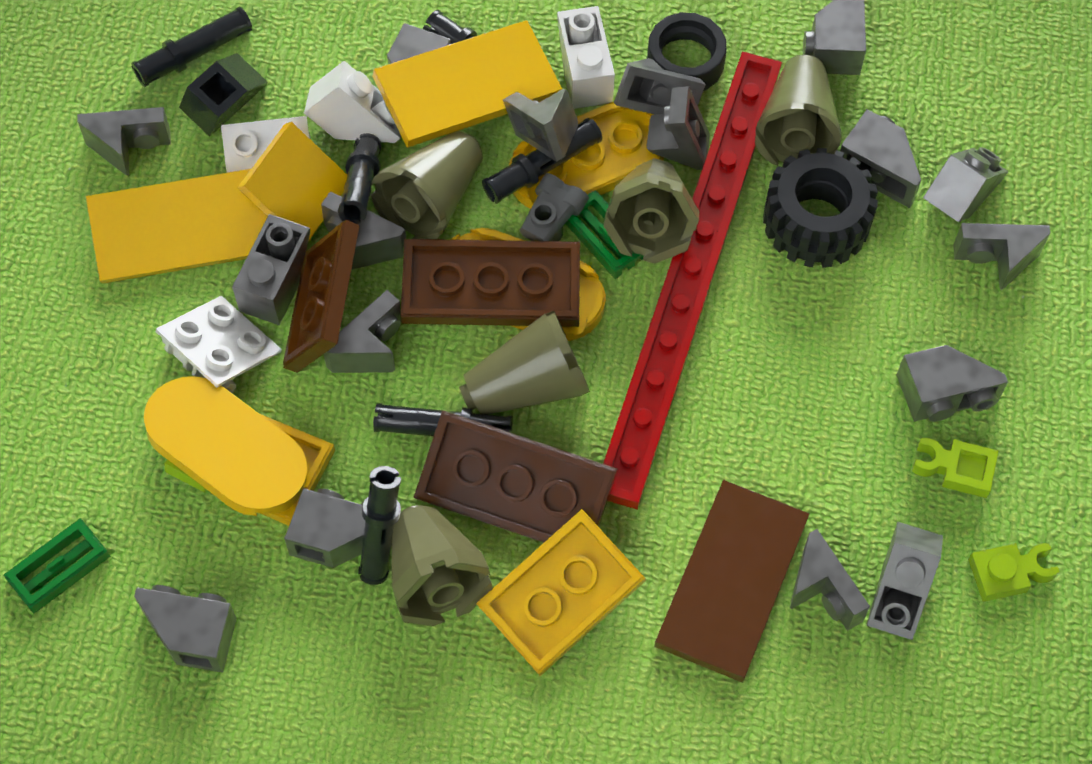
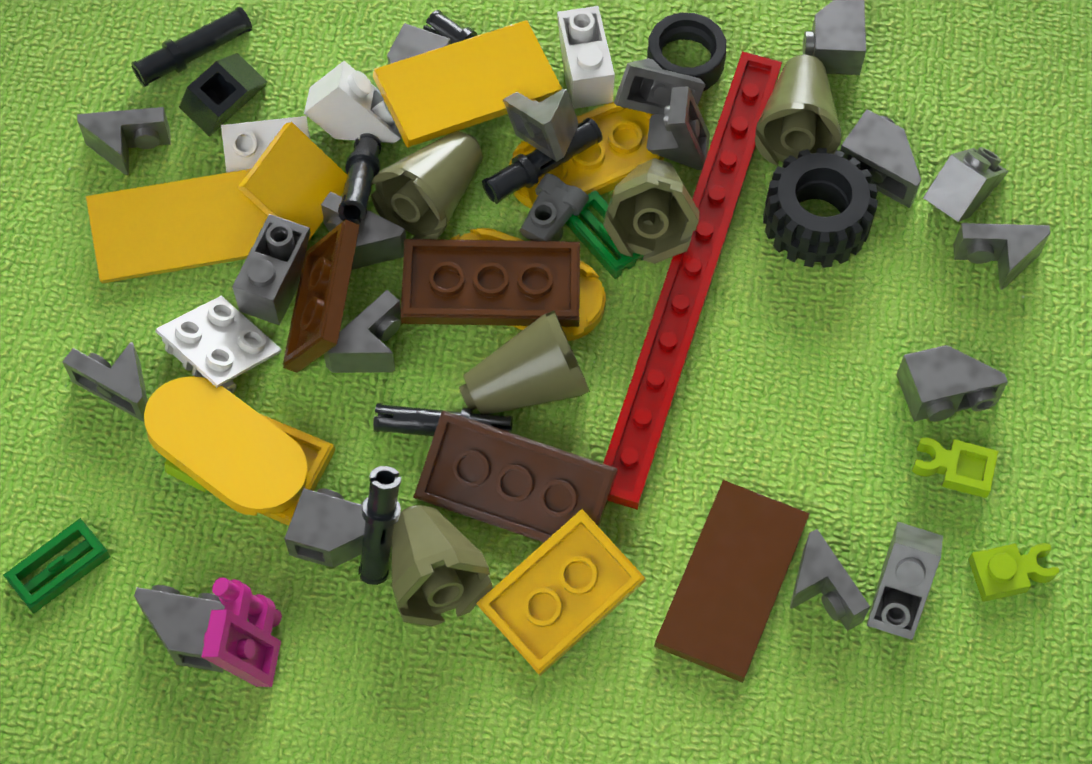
none -> flat silver slope [62,342,148,422]
none -> dark pink plate [201,577,282,687]

